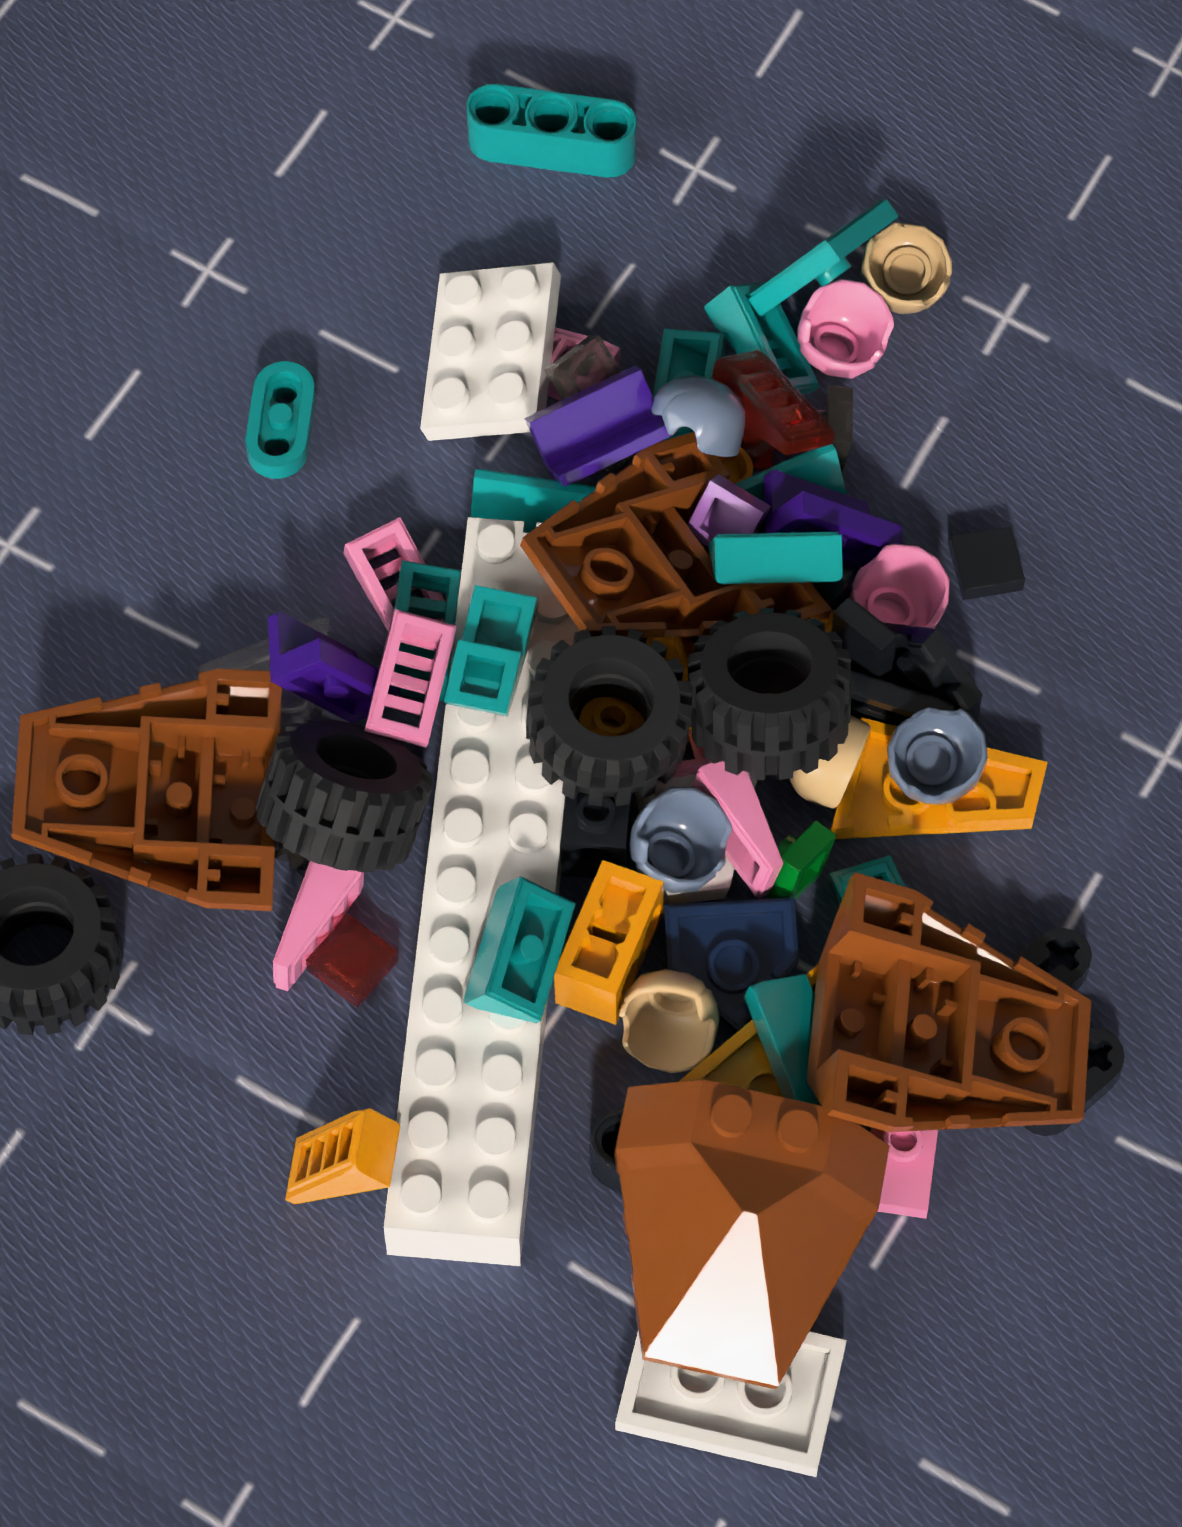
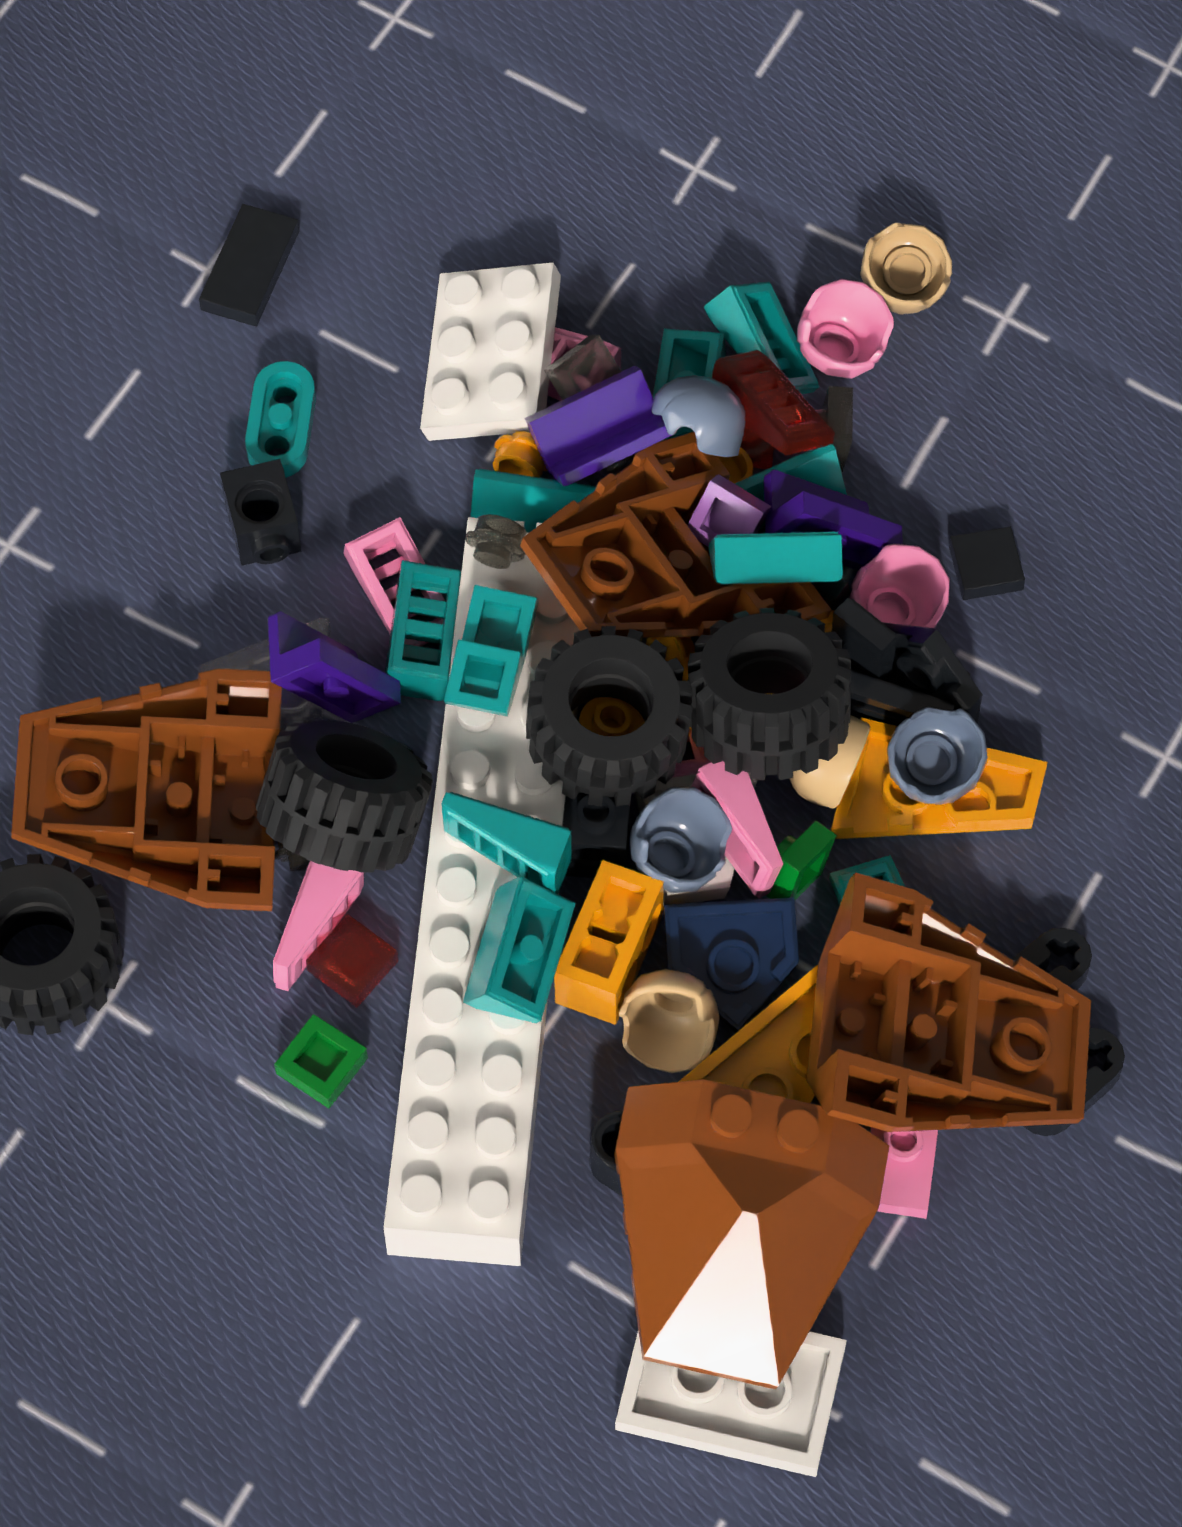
light orange slope [285,1108,401,1204] -> none
bright pink slope [364,609,457,748] -> none
teal beam [466,84,637,178] -> none
teal slope [744,974,821,1106] -> none
teal plate [748,199,899,317] -> none
none -> black tile [199,204,299,327]
none -> black brick [220,459,301,566]
none -> green plate [274,1014,368,1109]
none -> teal slope [441,792,572,894]
none -> clear smoke plate [465,514,527,569]
none -> light orange plate [493,431,547,478]

